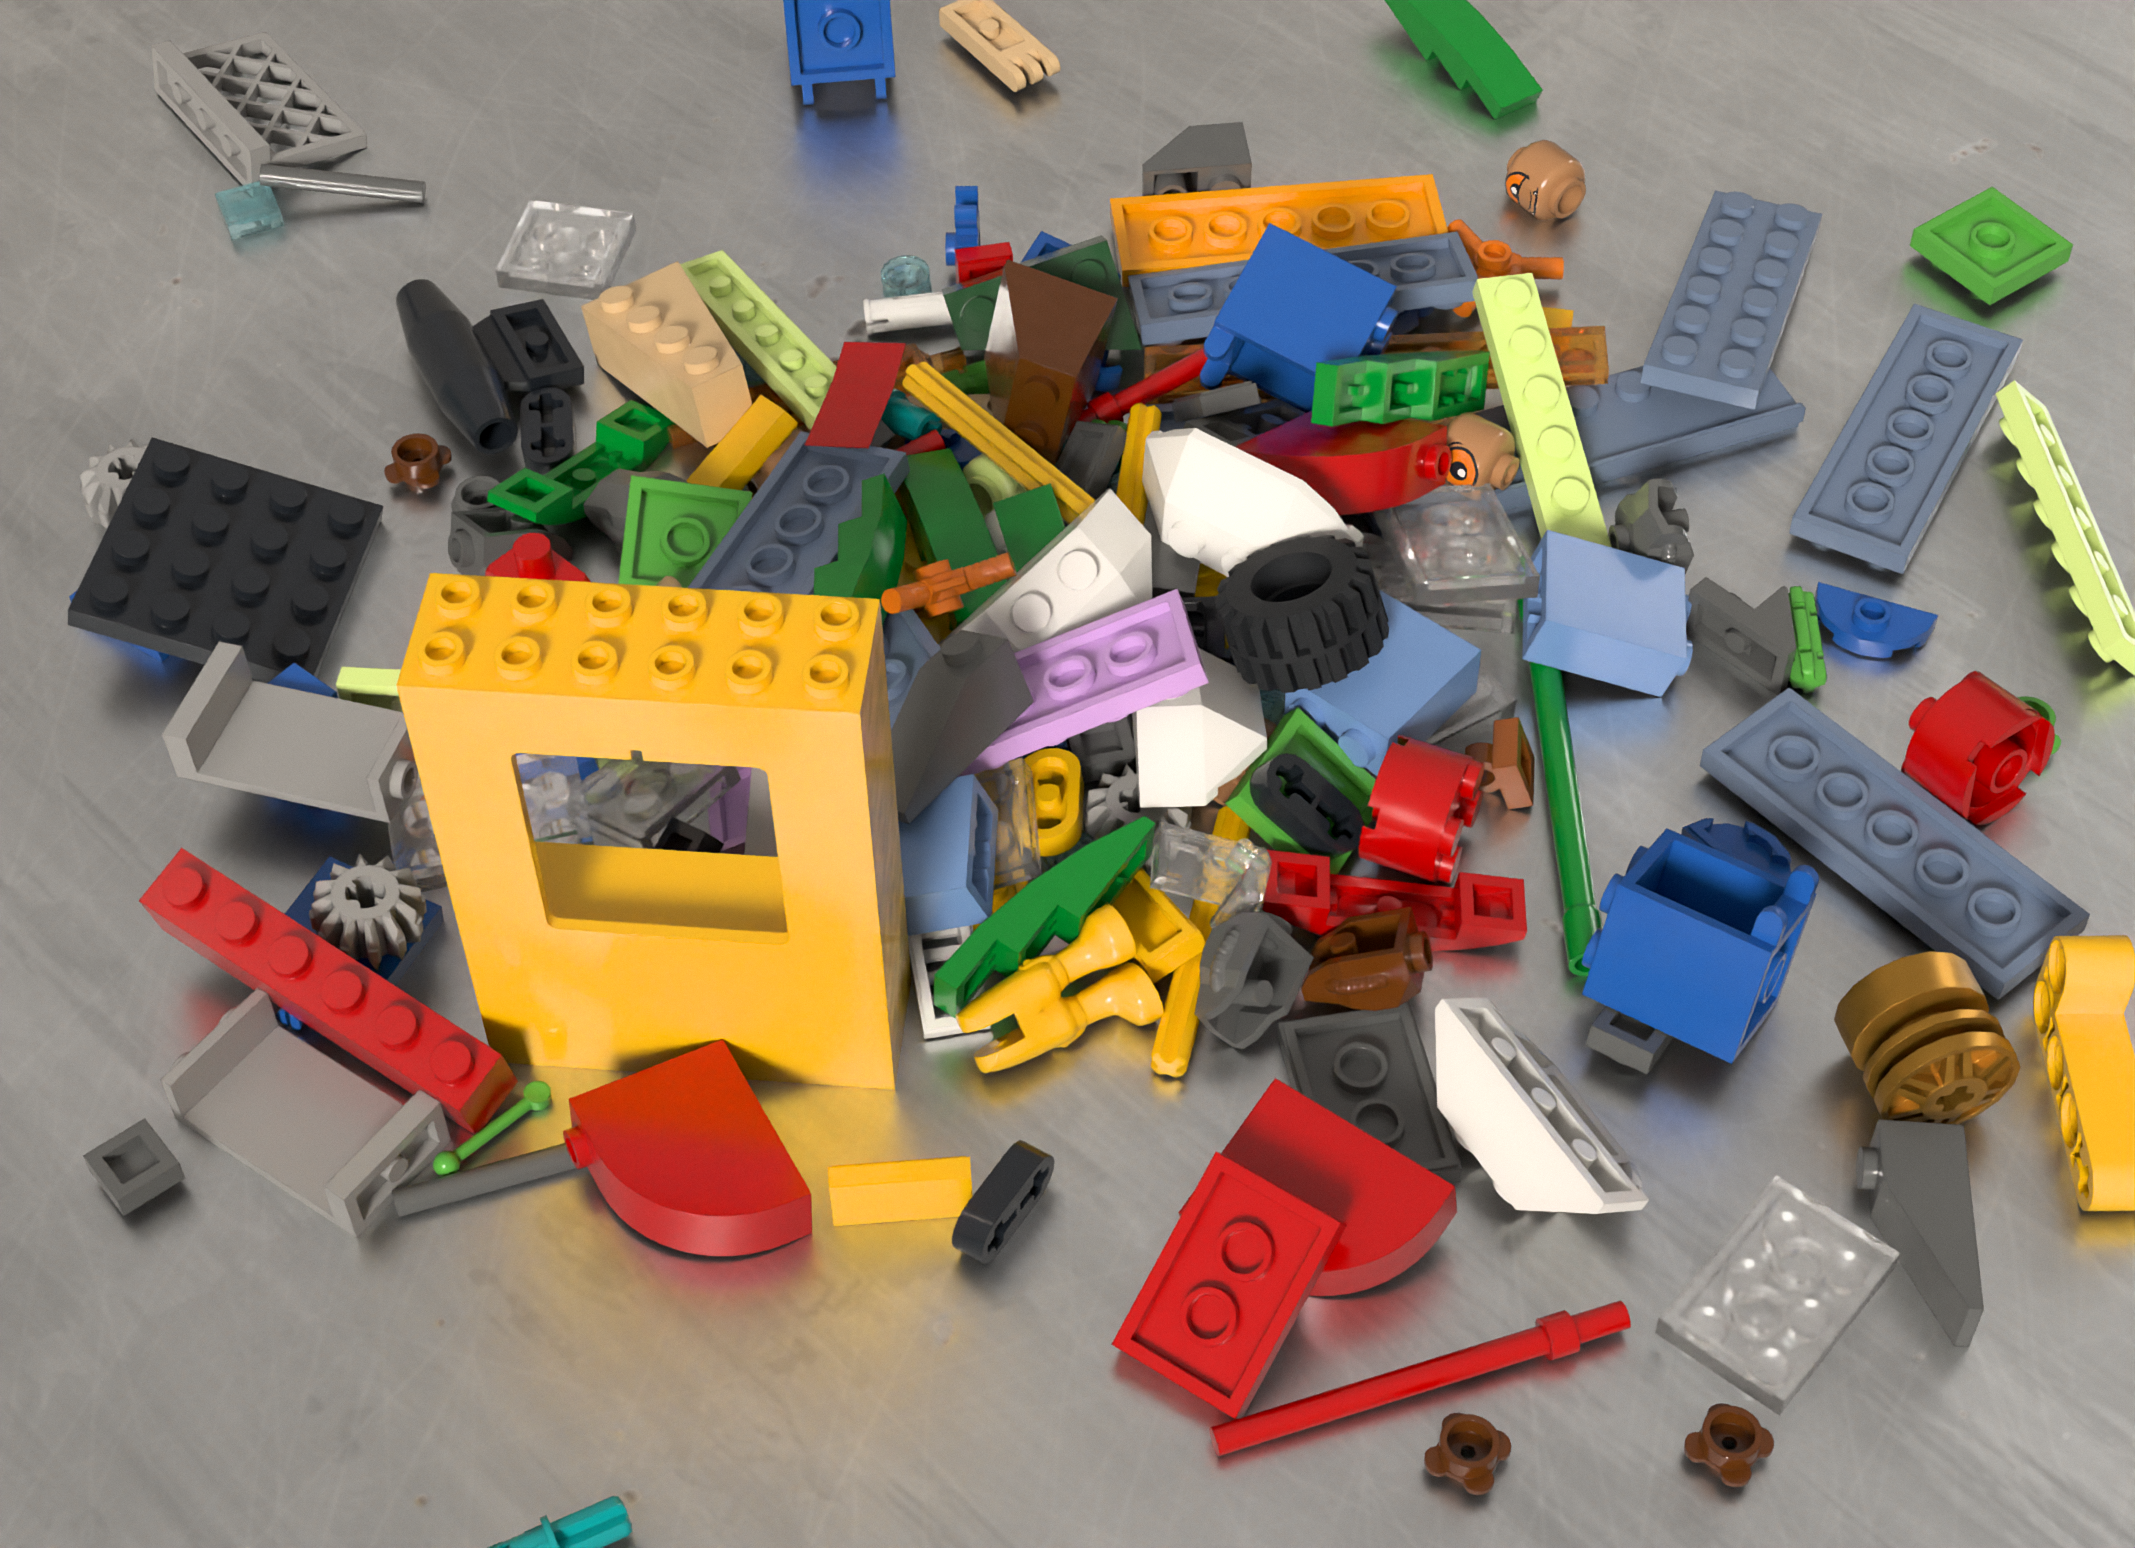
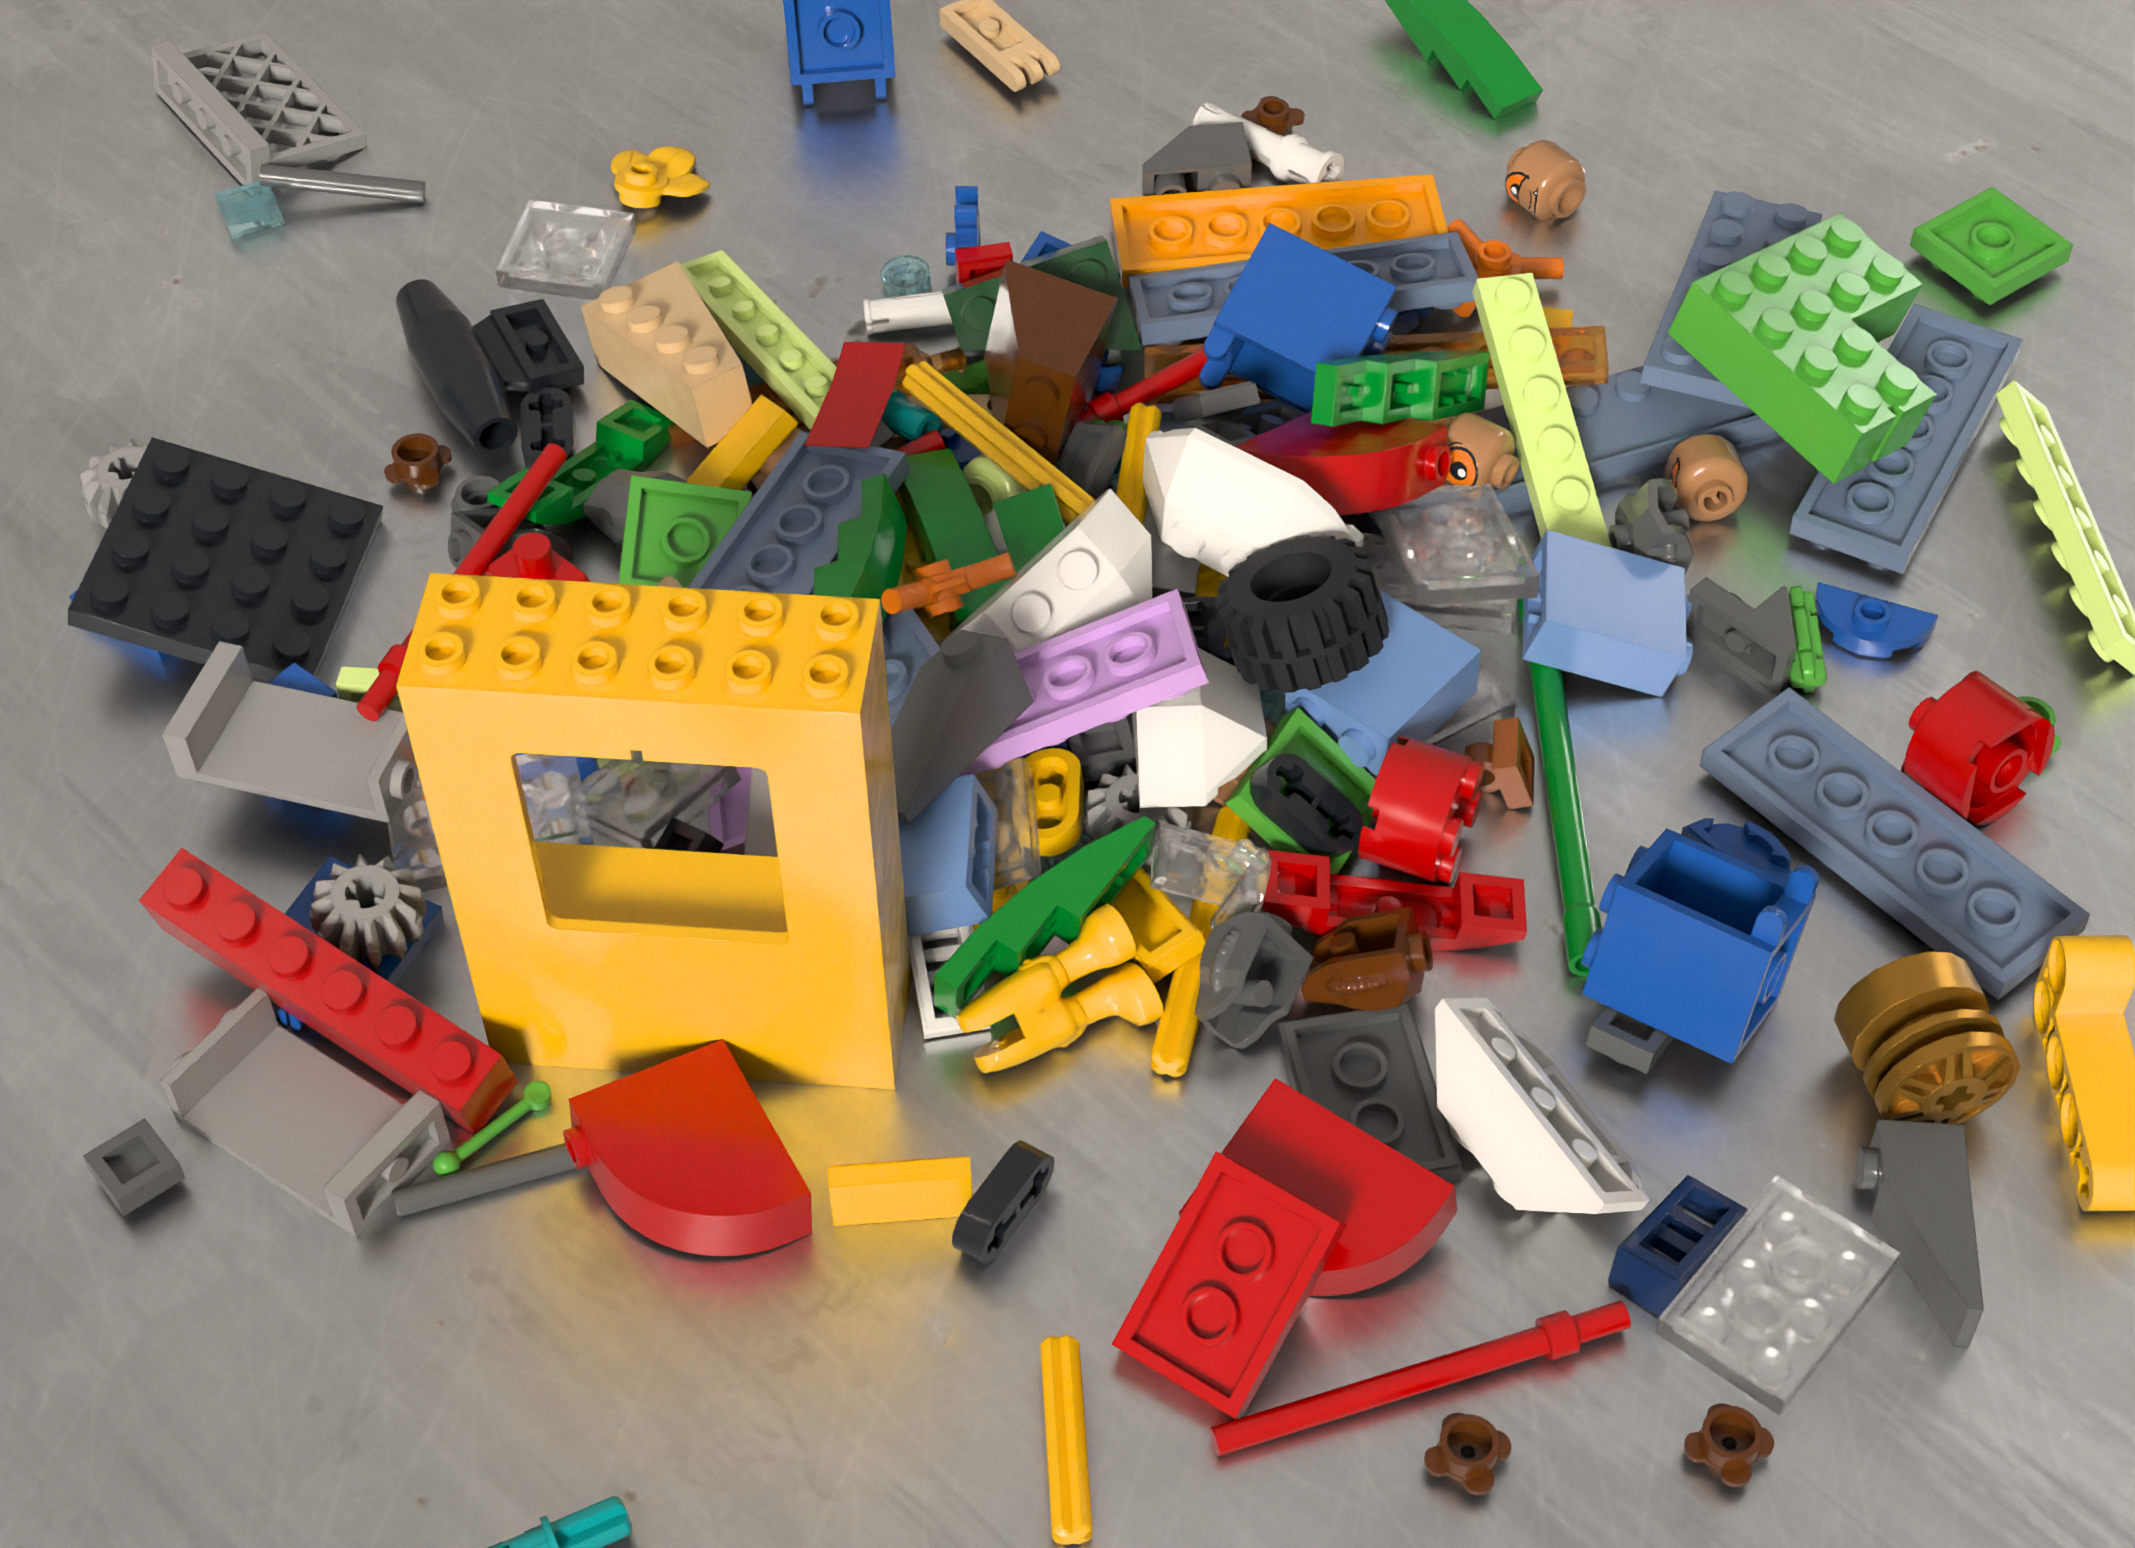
none -> red bar [356,443,567,721]
none -> yellow plate [611,146,710,208]
none -> yellow axle [1040,1335,1093,1545]
none -> white pin [1193,102,1345,184]
none -> reddish brown plate [1241,96,1305,136]
none -> dark blue slope [1608,1175,1749,1319]
none -> medium nougat head [1664,433,1748,522]
none -> bright green piece [1668,213,1937,484]

